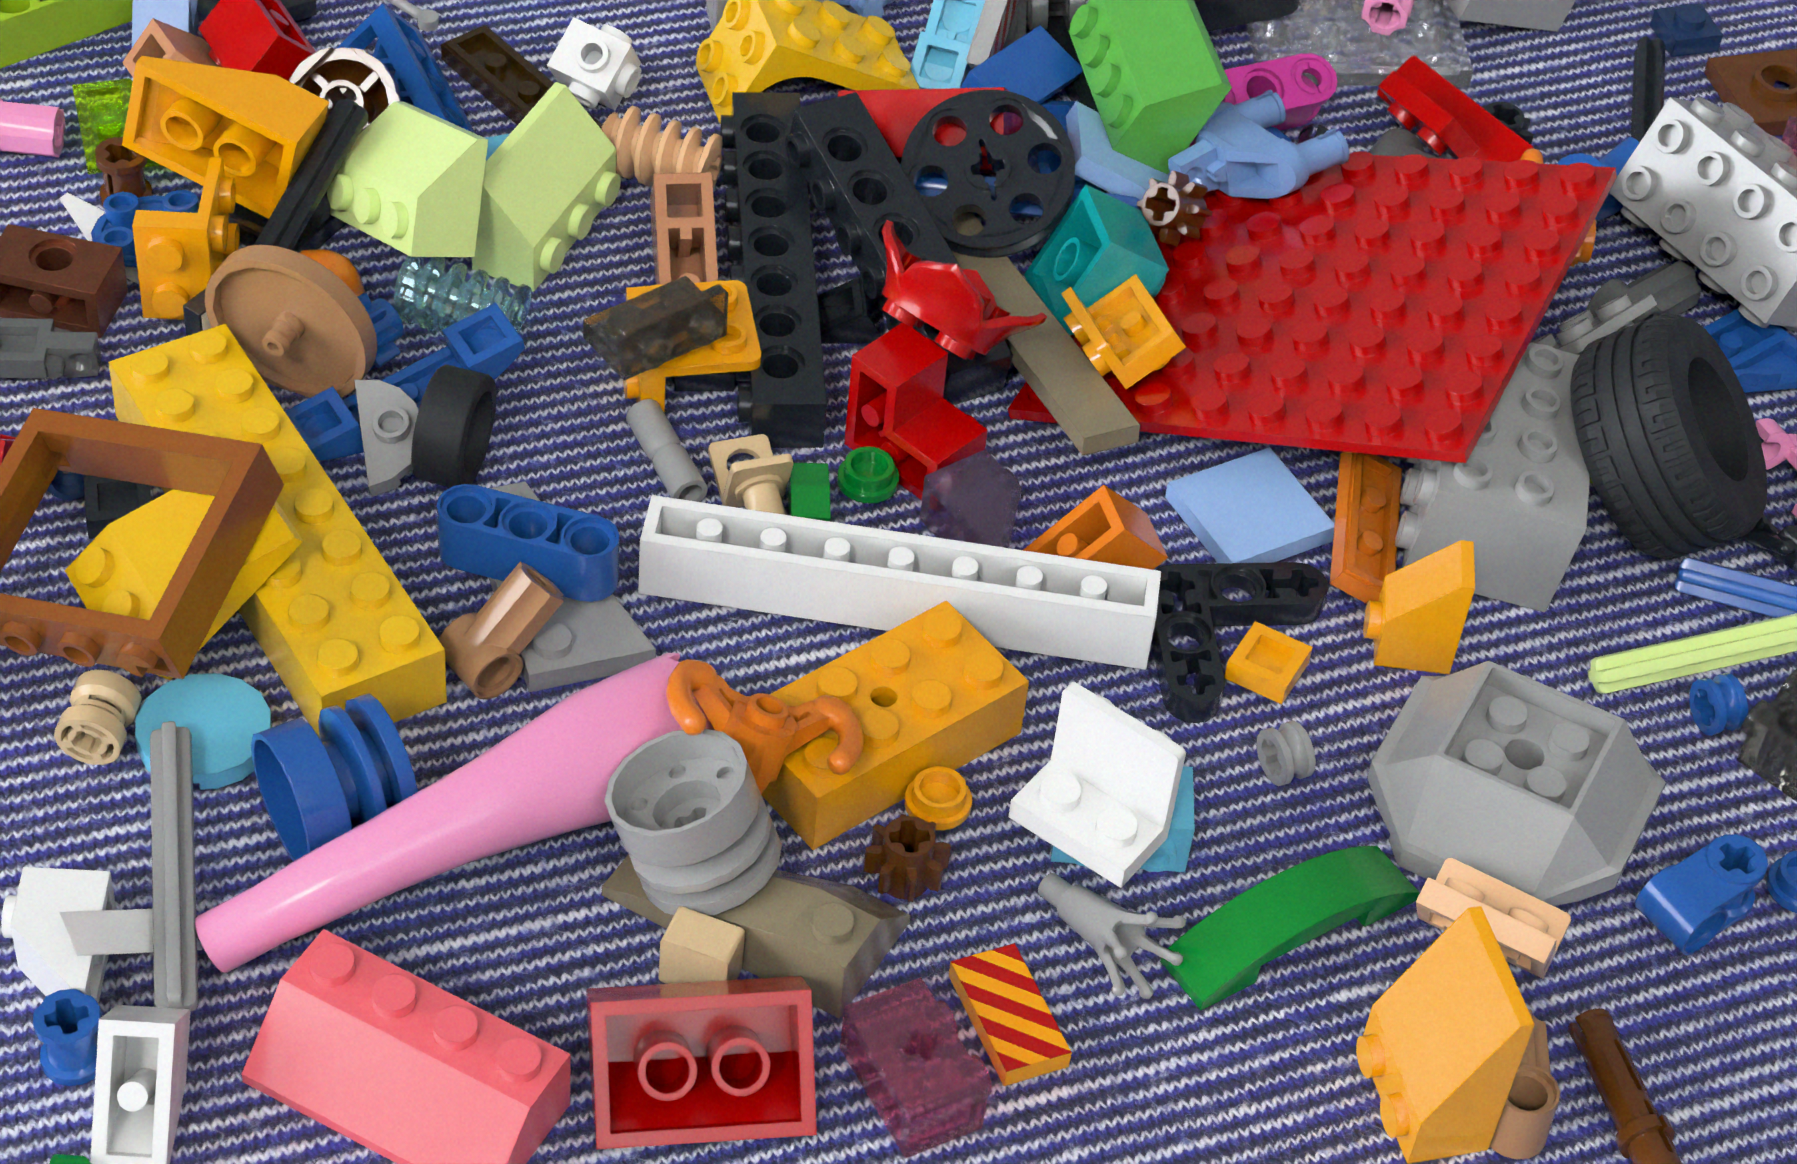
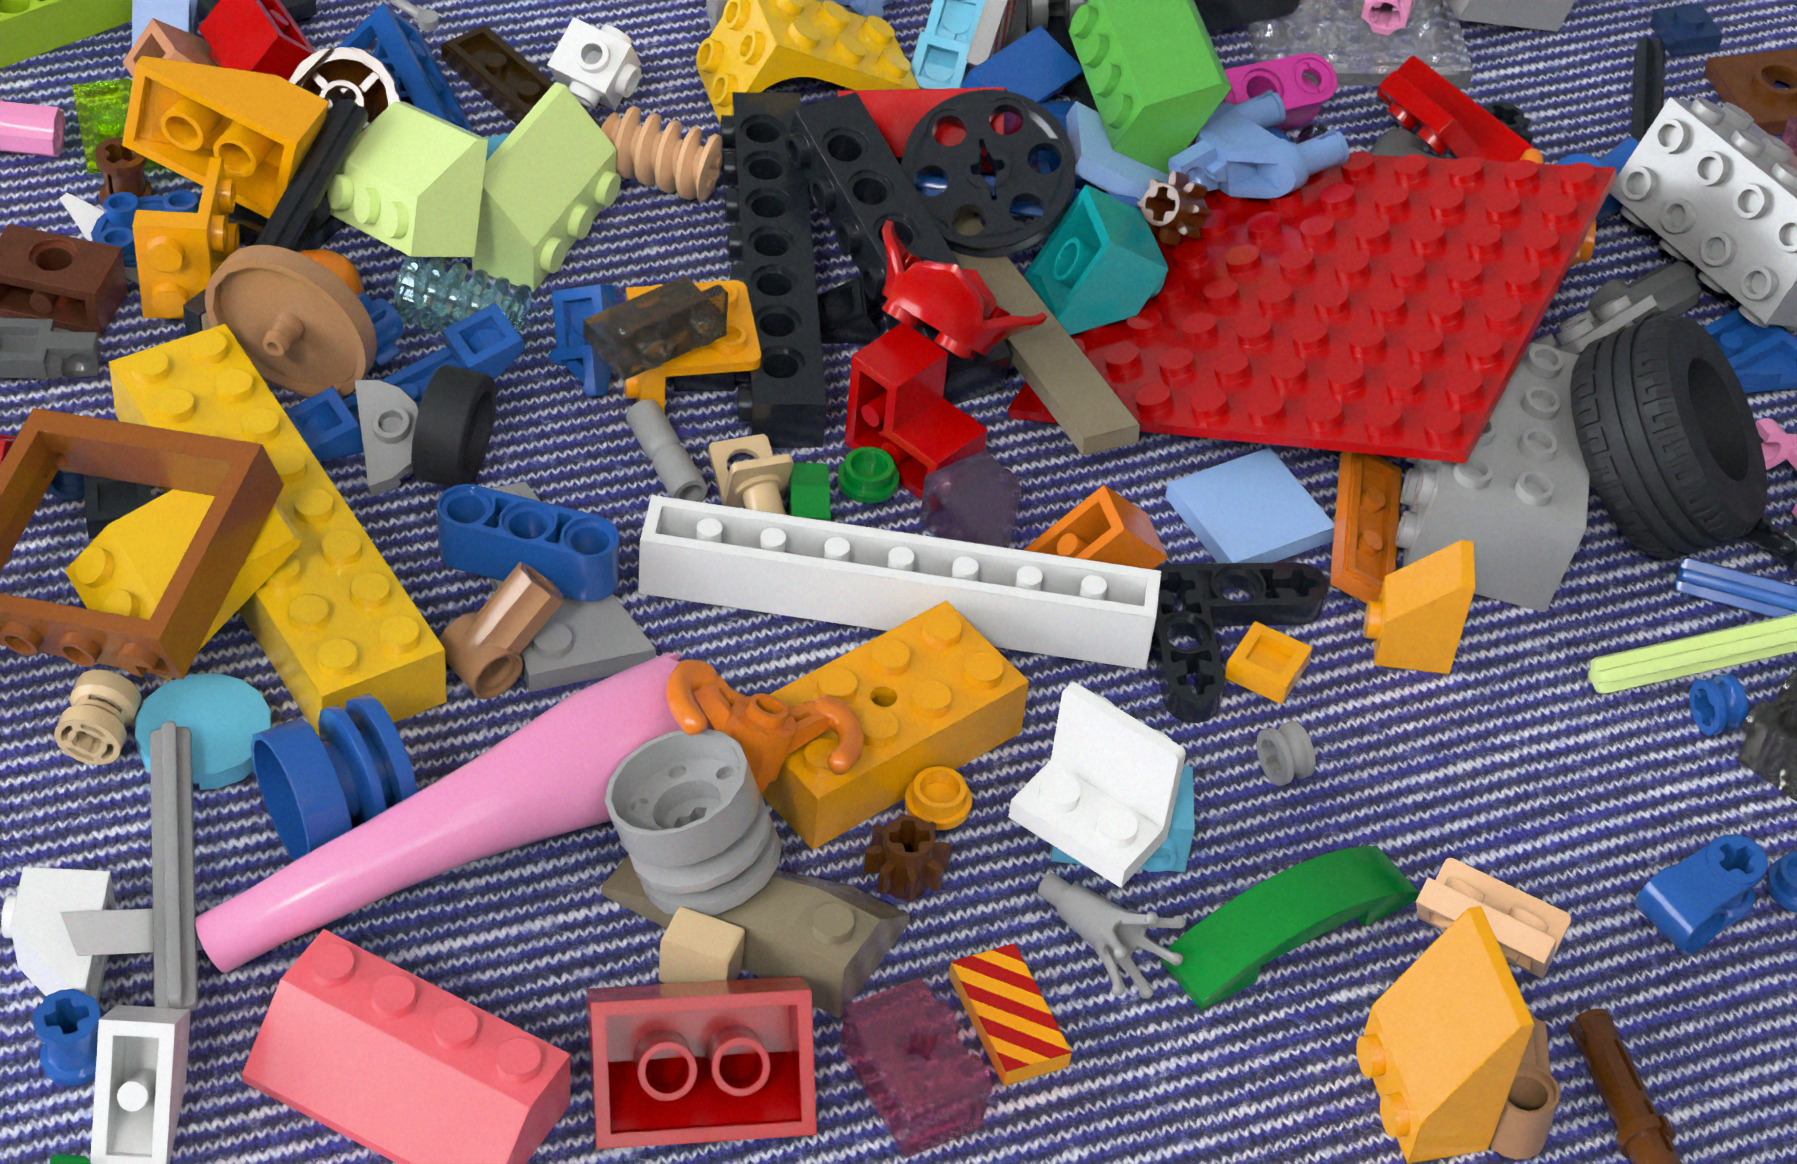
nougat slope [650,172,718,285] -> none
light orange bracket [1061,274,1186,389] -> none
light grey piece [1367,661,1666,906] -> none
none -> blue slope [548,284,616,396]

